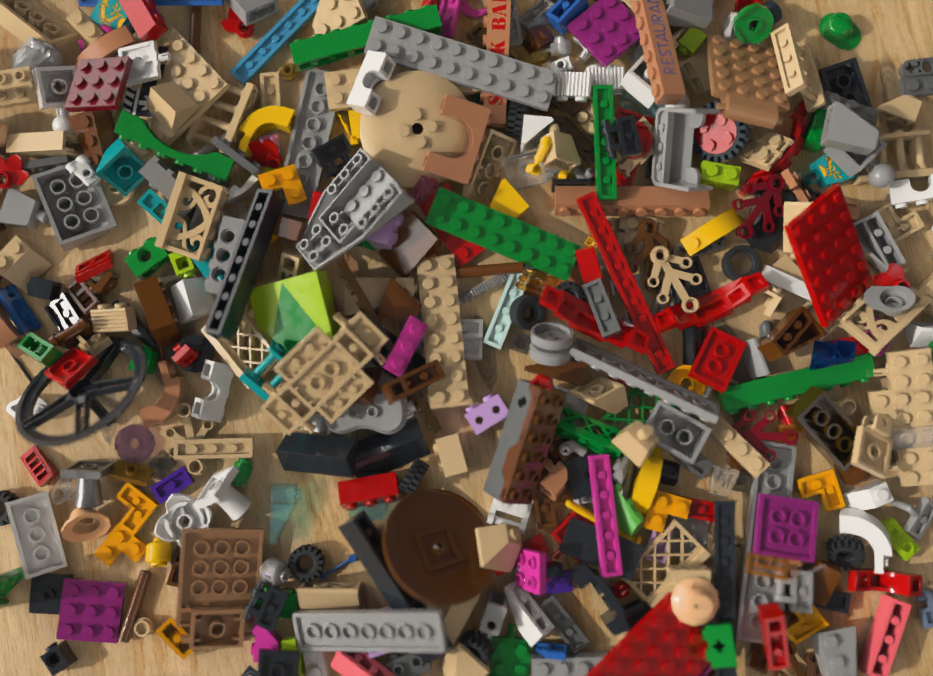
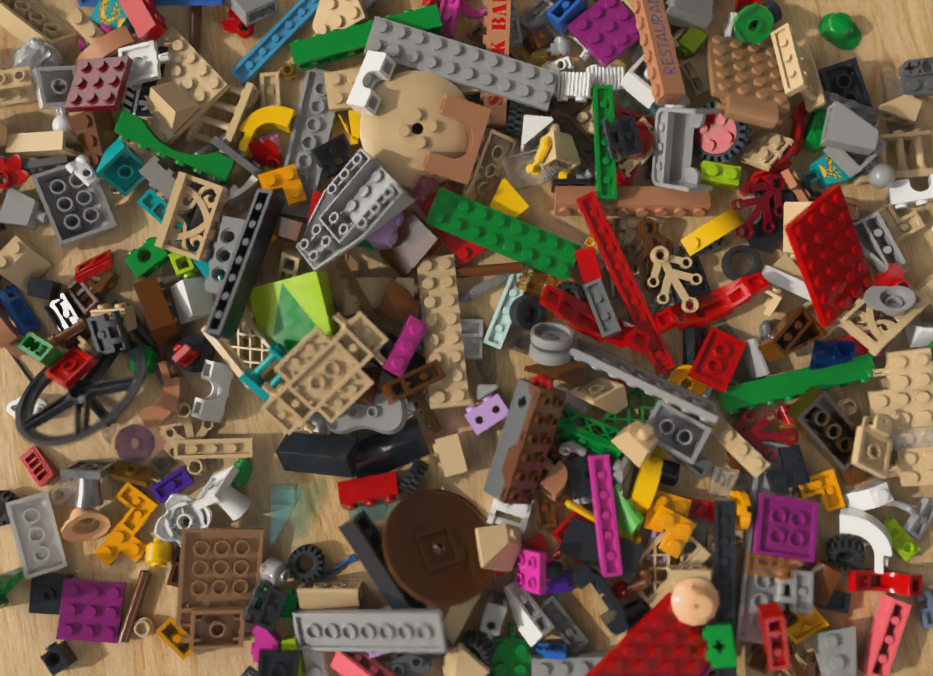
none -> black plate [86,310,131,356]
none -> light grey slope [477,384,497,400]
none -> reddish brown arm [627,567,652,594]
none -> light orange plate [652,504,697,558]
none -> light orange plate [730,490,751,530]
none -> black plate [765,444,811,492]

